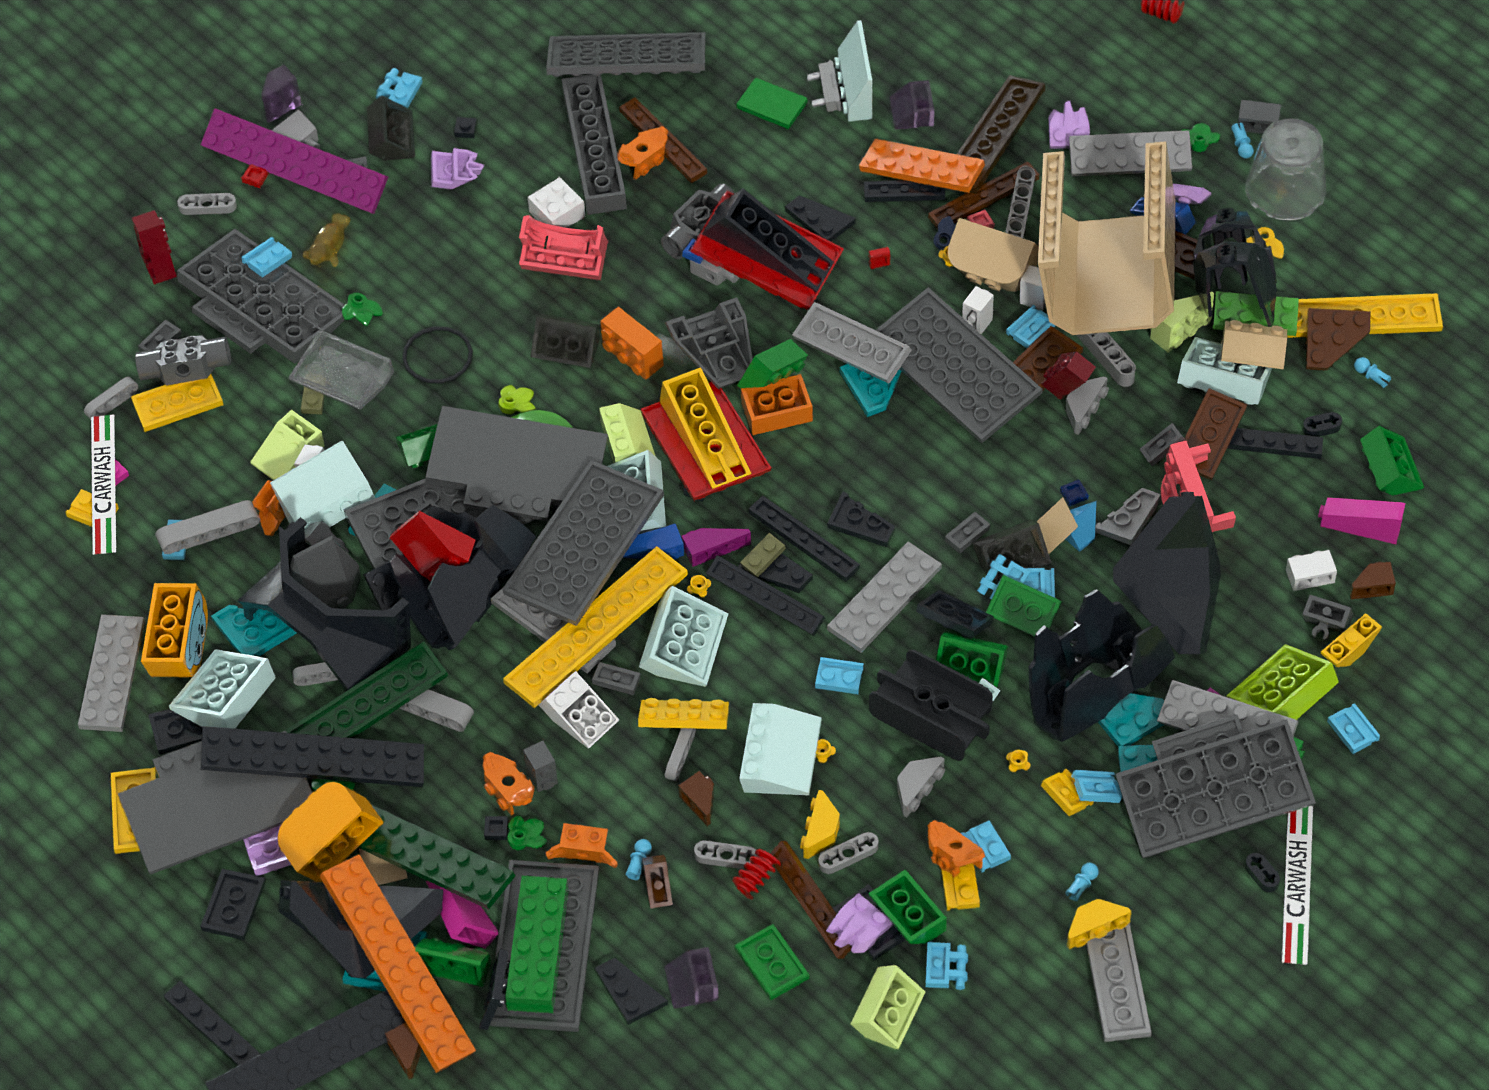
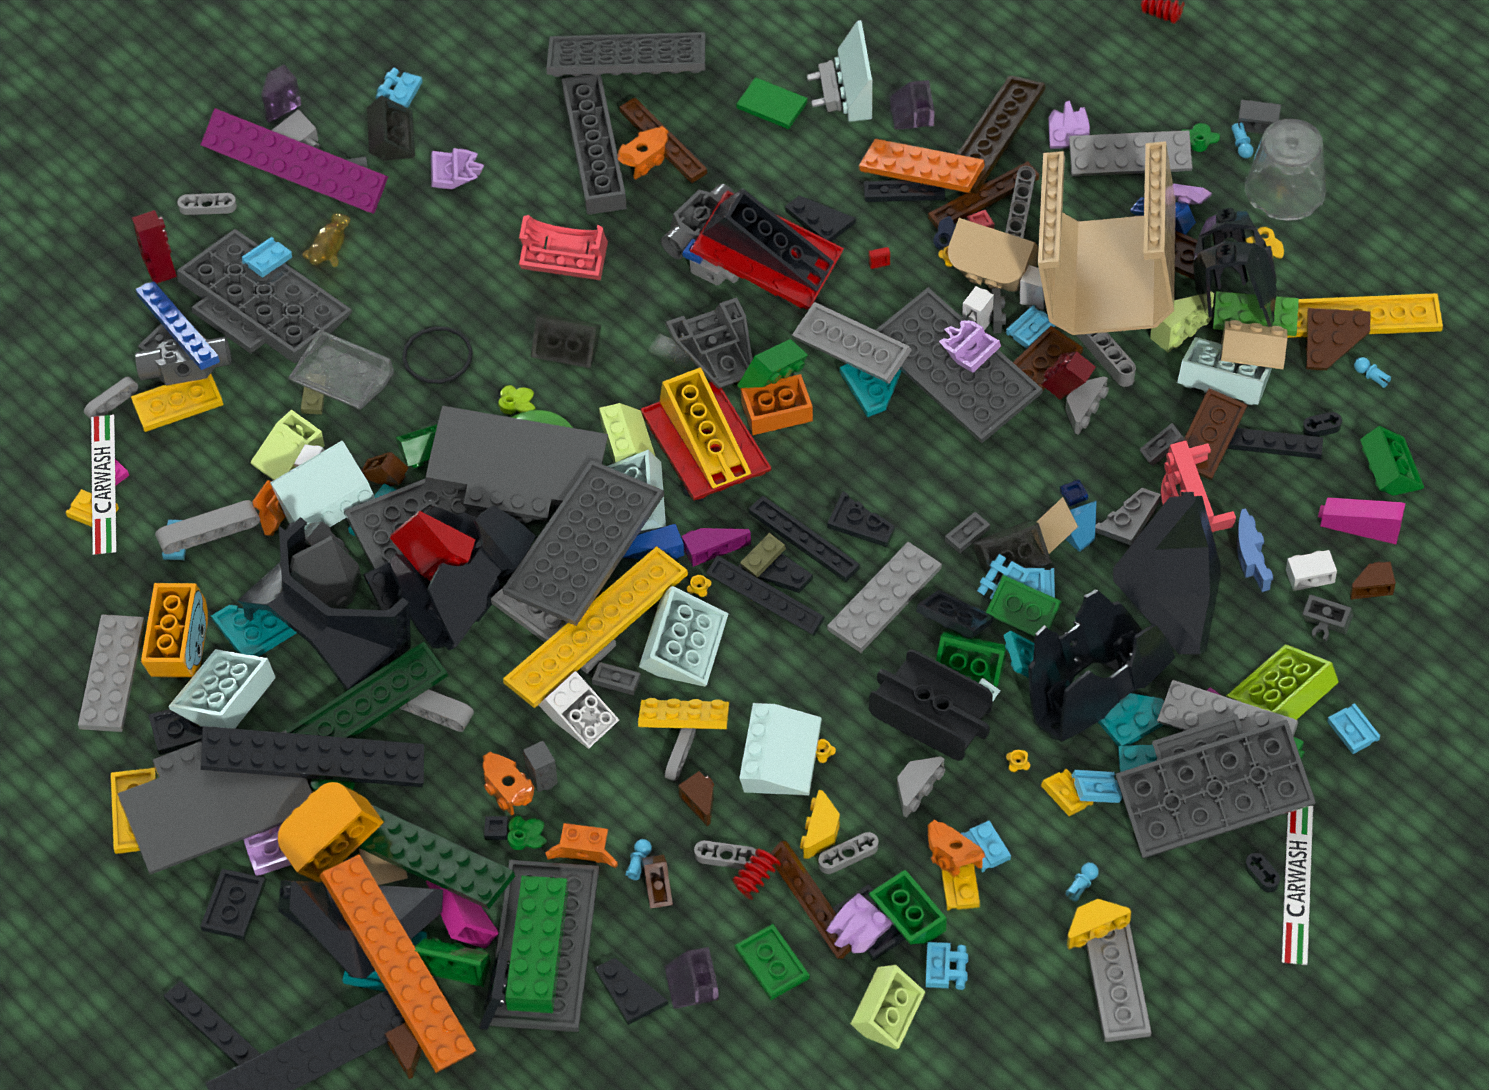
red tile [241,164,269,188] -> none
light grey beam [292,662,338,686] -> none
green plate [342,293,383,326] -> none
black plate [454,117,477,139] -> none
white brick [528,177,585,228] -> none
orange brick [601,307,664,380] -> none
medium azure plate [815,657,864,694] -> none
yellow slope [1321,613,1382,667] -> none
none -> plate [136,281,220,370]
none -> reddish brown slope [361,452,409,486]
none -> lavender plate [939,321,1001,373]
none -> dark grey plate [992,288,1006,333]
none -> teal plate [1004,631,1034,679]
none -> medium blue slope [1237,508,1273,592]

